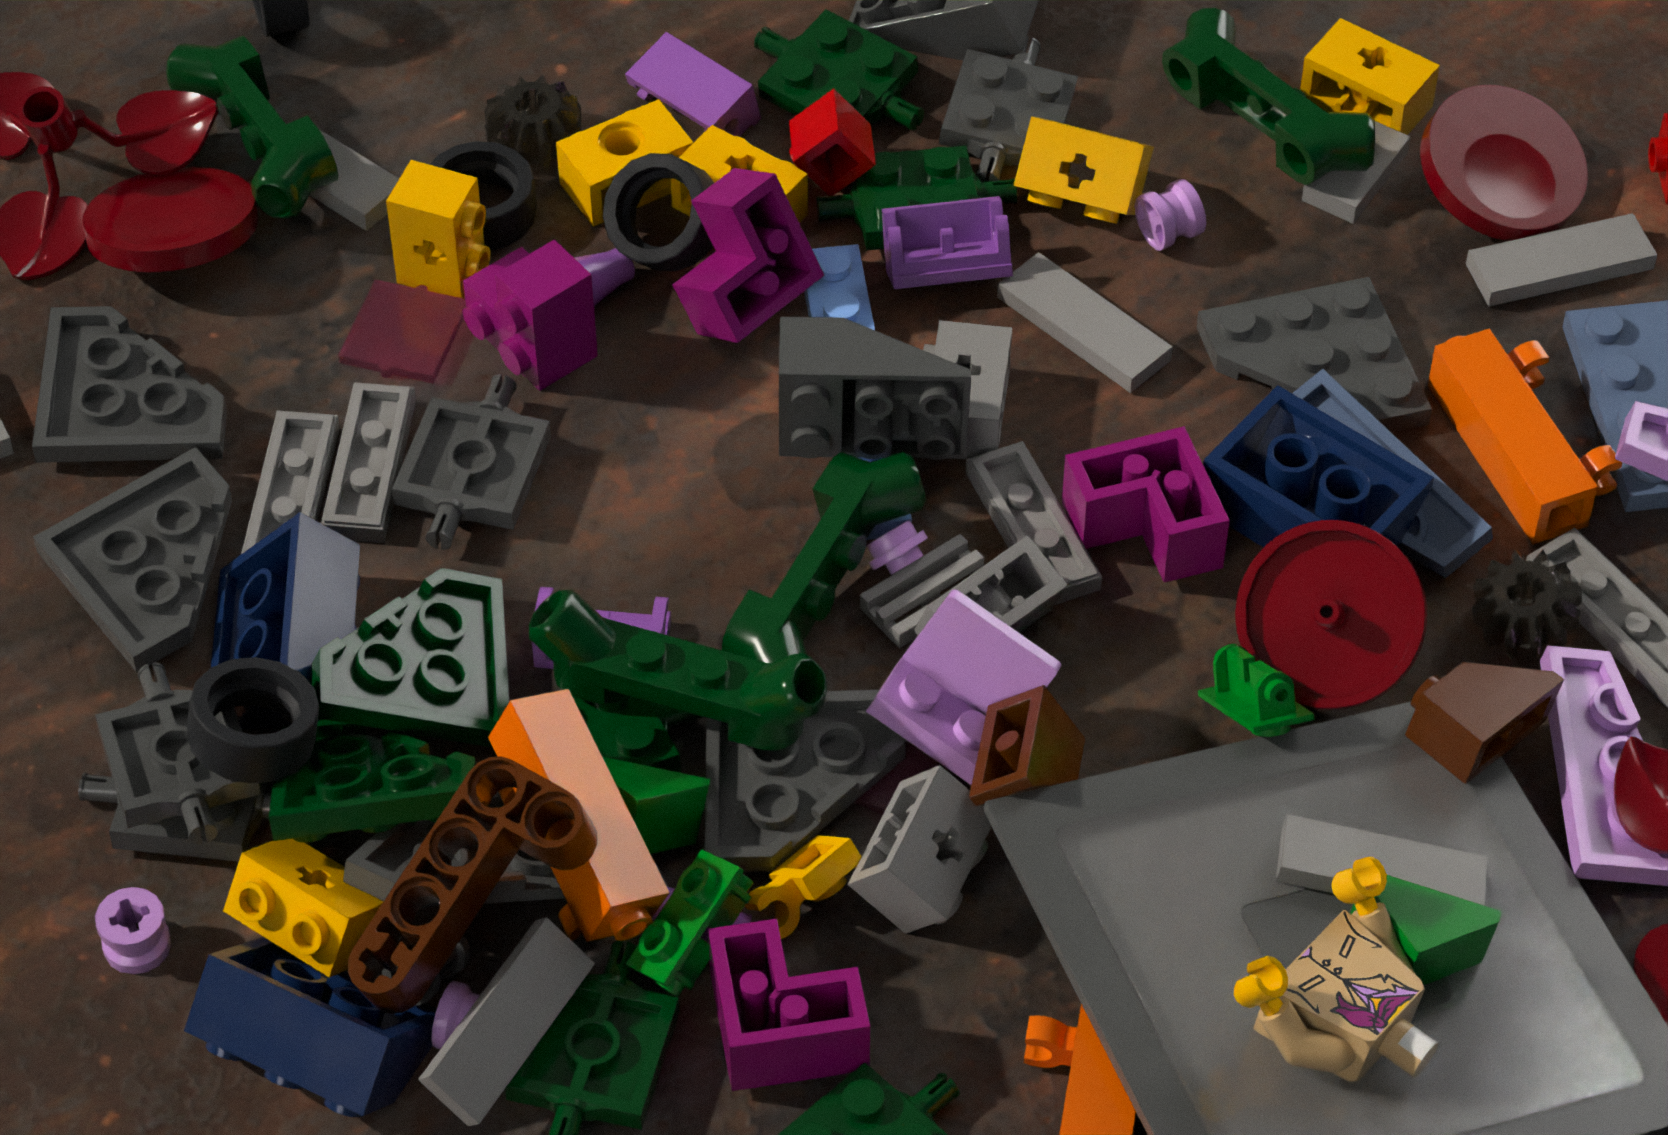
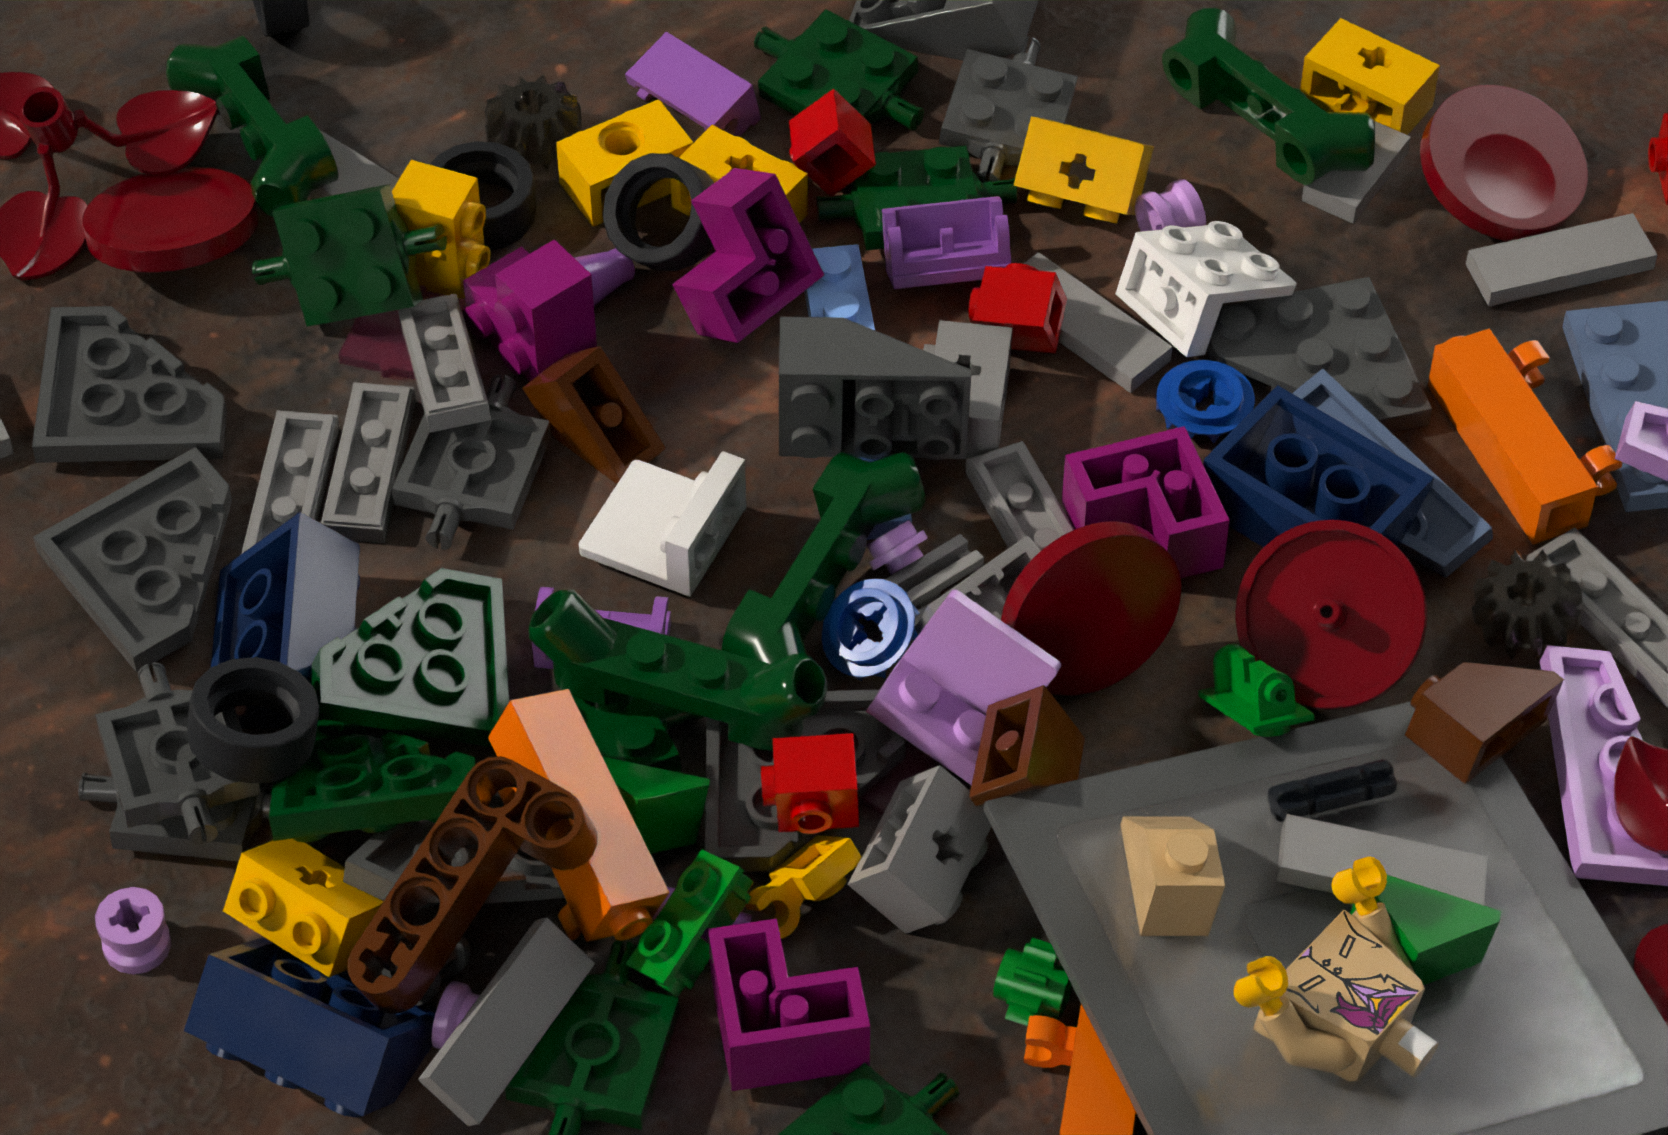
none -> dark green plate [252,184,447,327]
none -> light grey tile [398,294,491,433]
none -> reddish brown slope [522,346,666,484]
none -> white bracket [579,451,746,597]
none -> red brick [761,733,859,834]
none -> blue gear [822,578,920,681]
none -> red brick [969,263,1067,354]
none -> green gear [993,938,1073,1027]
none -> dark red piece [1001,521,1181,696]
none -> white bracket [1115,221,1297,357]
none -> tan slope [1120,816,1225,936]
none -> blue gear [1156,360,1255,444]
none -> black axle [1267,759,1397,822]

